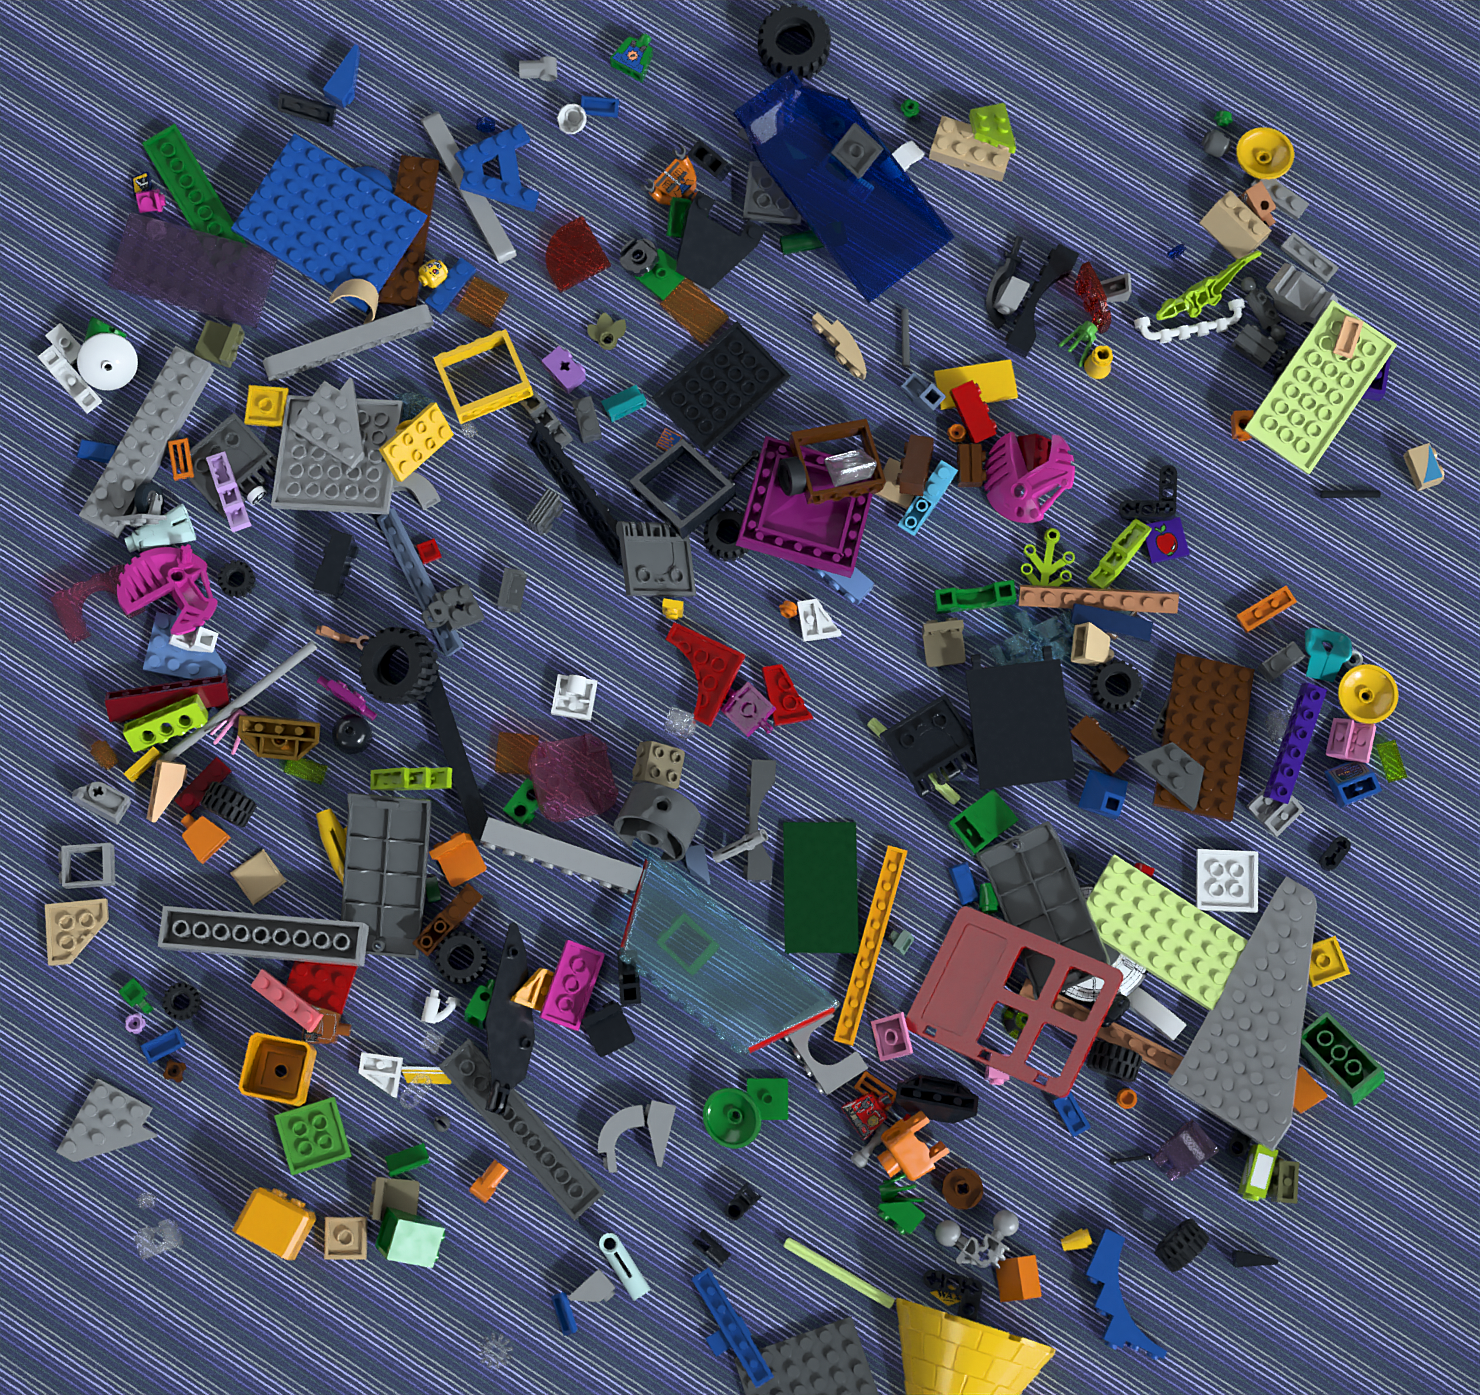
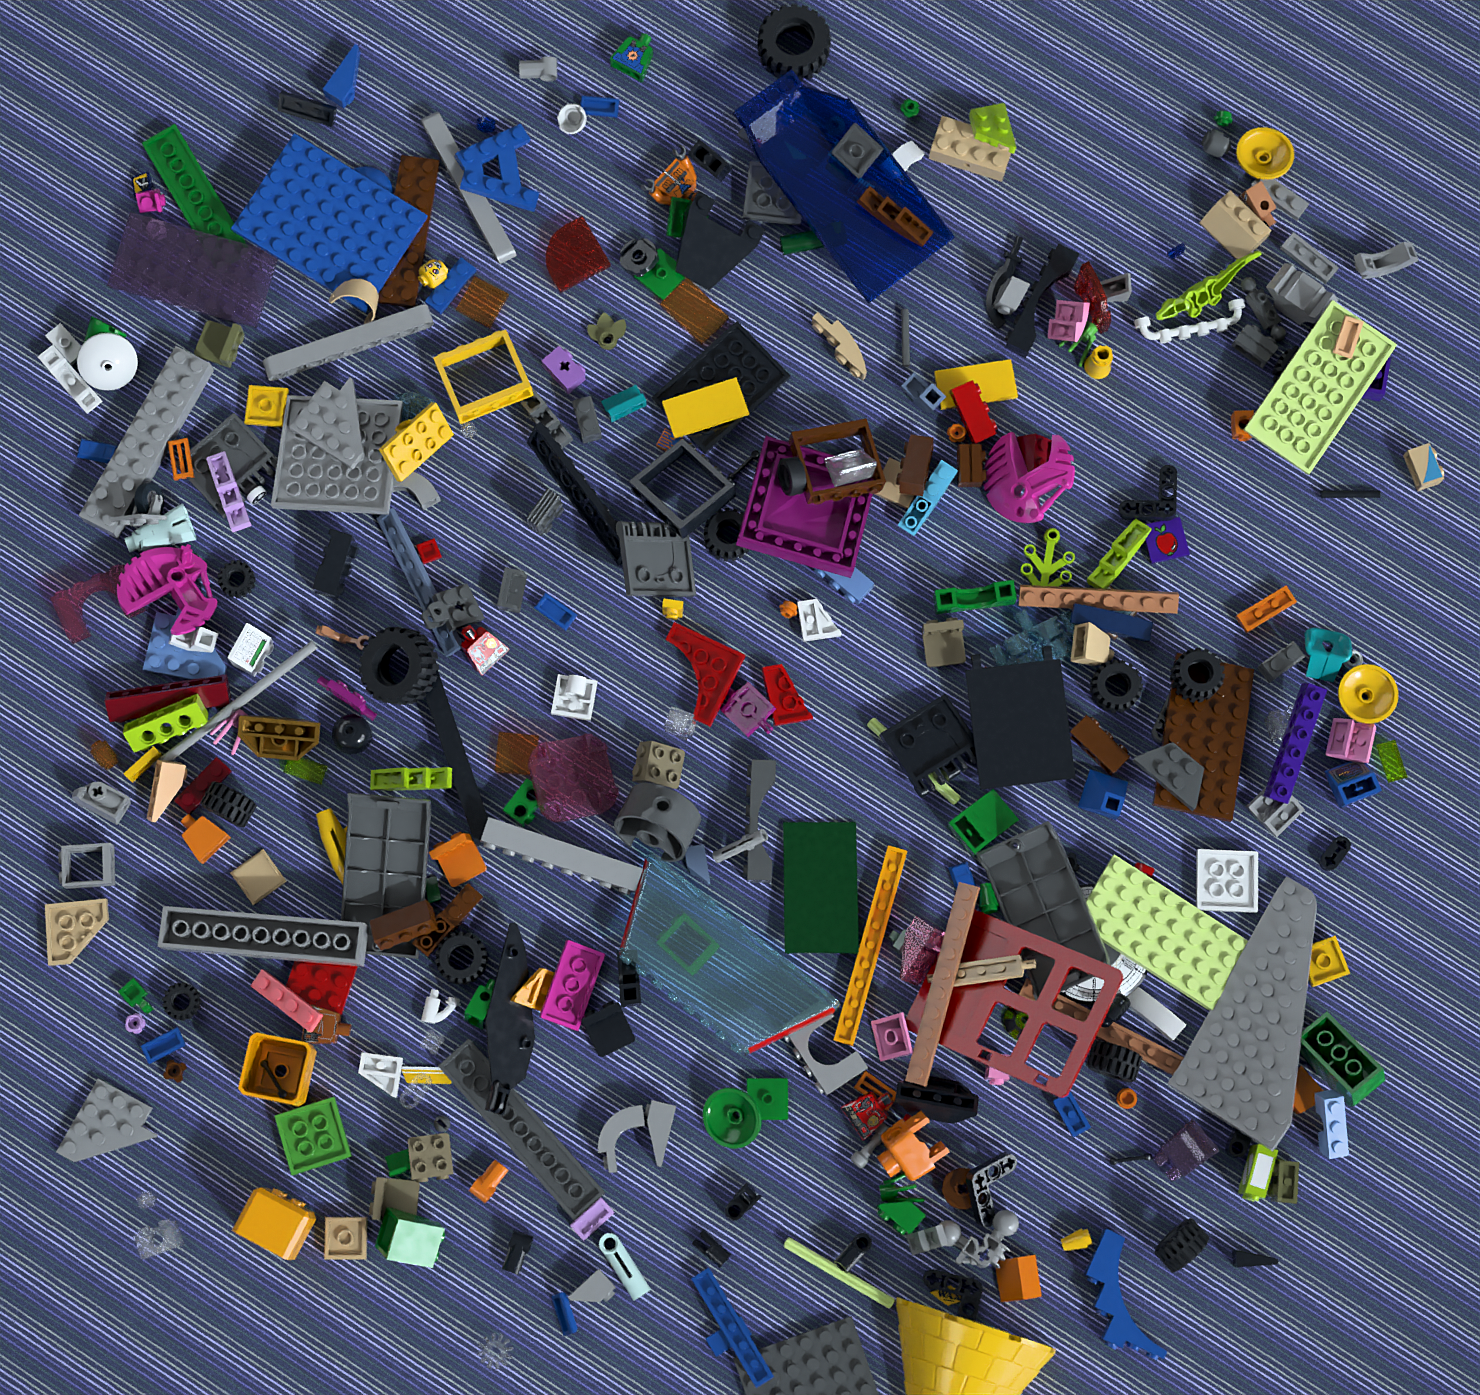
none -> white slope [227,623,274,677]
none -> black hinge [260,1060,287,1098]
none -> reddish brown brick [369,900,438,950]
none -> dark tan bracket [408,1133,453,1183]
none -> torso [460,625,510,675]
none -> black piece [502,1229,534,1275]
none -> blue tile [534,592,578,631]
none -> lavender plate [570,1197,614,1241]
none -> yellow tile [662,377,749,439]
none -> black piece [834,1233,872,1274]
none -> reddish brown slope [856,186,933,247]
none -> clear pink slope [900,915,945,986]
none -> nougat plate [905,882,980,1086]
none -> light grey slope [906,1224,948,1255]
none -> tan plate [927,955,1036,987]
none -> black beam [966,1152,1017,1227]
none -> bright pink slope [1047,300,1090,342]
none -> black tyre [1170,648,1225,703]
none -> light blue arch [1314,1089,1349,1159]
none -> light grey arch [1353,242,1419,279]

